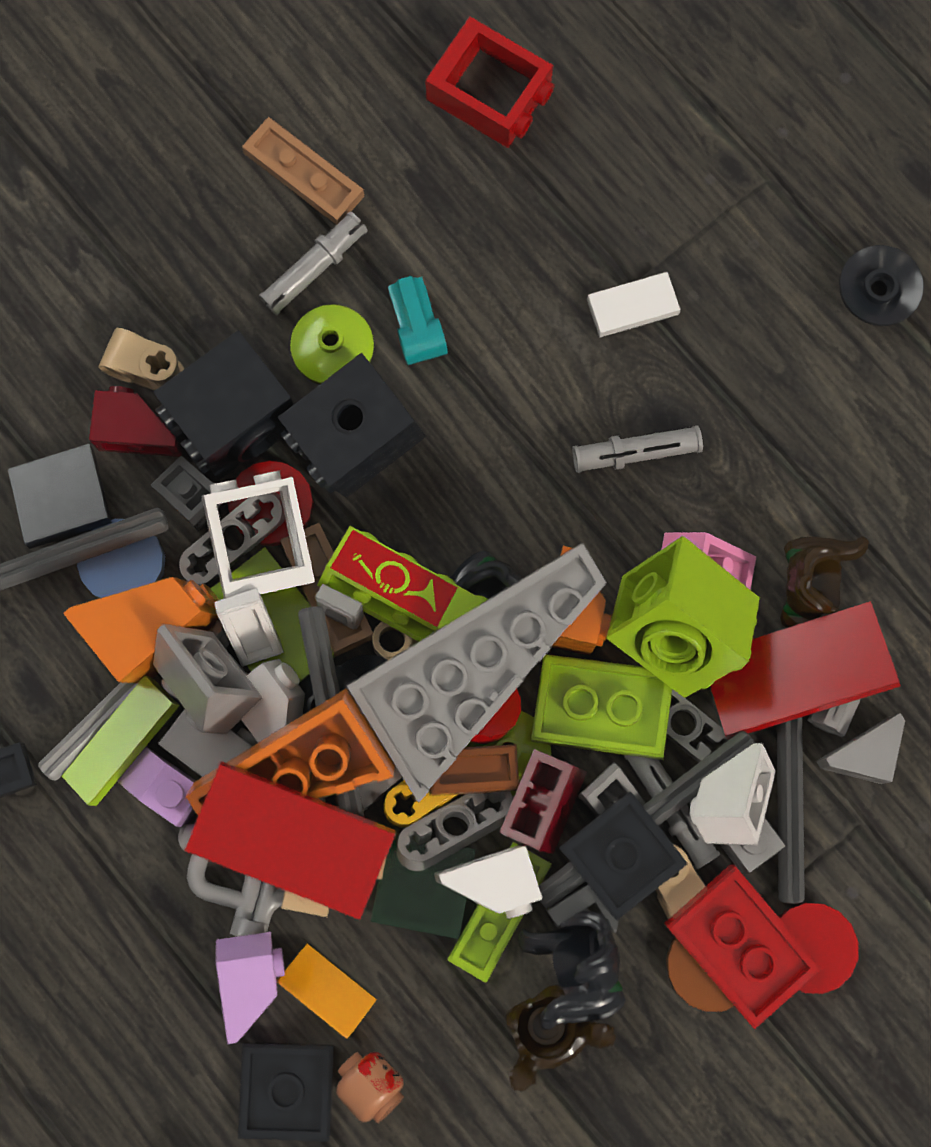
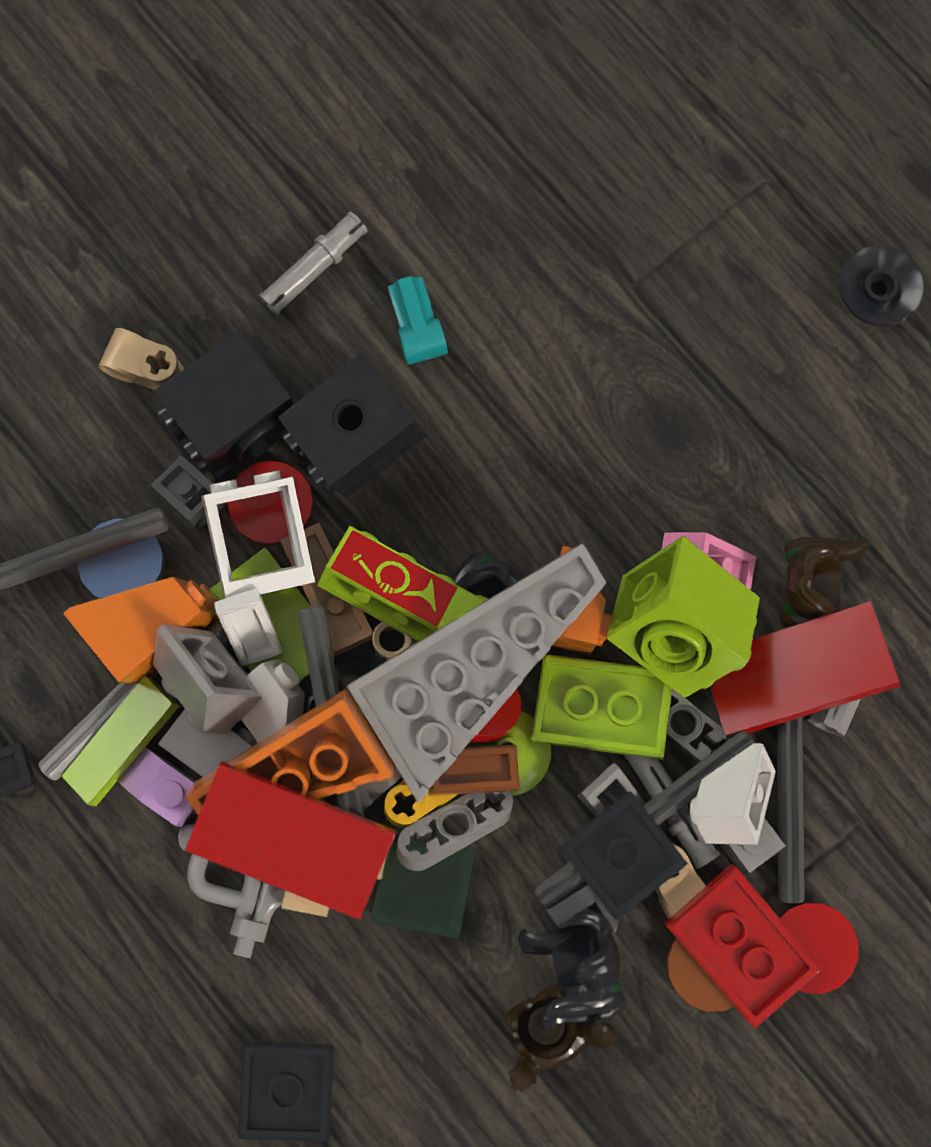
tile [8,444,112,549] -> none
dark red slope [89,386,183,457] -> none
light grey beam [179,492,285,584] -> none
lavender slope [216,932,285,1044] -> none
medium nougat plate [242,117,364,225] -> none
light orange slope [277,943,377,1039] -> none
lime dish [290,305,374,384] -> none
light grey tile [315,584,364,630] -> none
nougat head [336,1052,404,1123] -> none
red window [425,16,555,148] -> none
white slope [434,845,542,918] -> none
lime tile [447,842,552,983] -> none
dark red brick [499,749,587,854] -> none
light grey pin [572,425,703,473] -> none
white tile [587,272,680,337] -> none
light grey slope [816,713,905,784] -> none

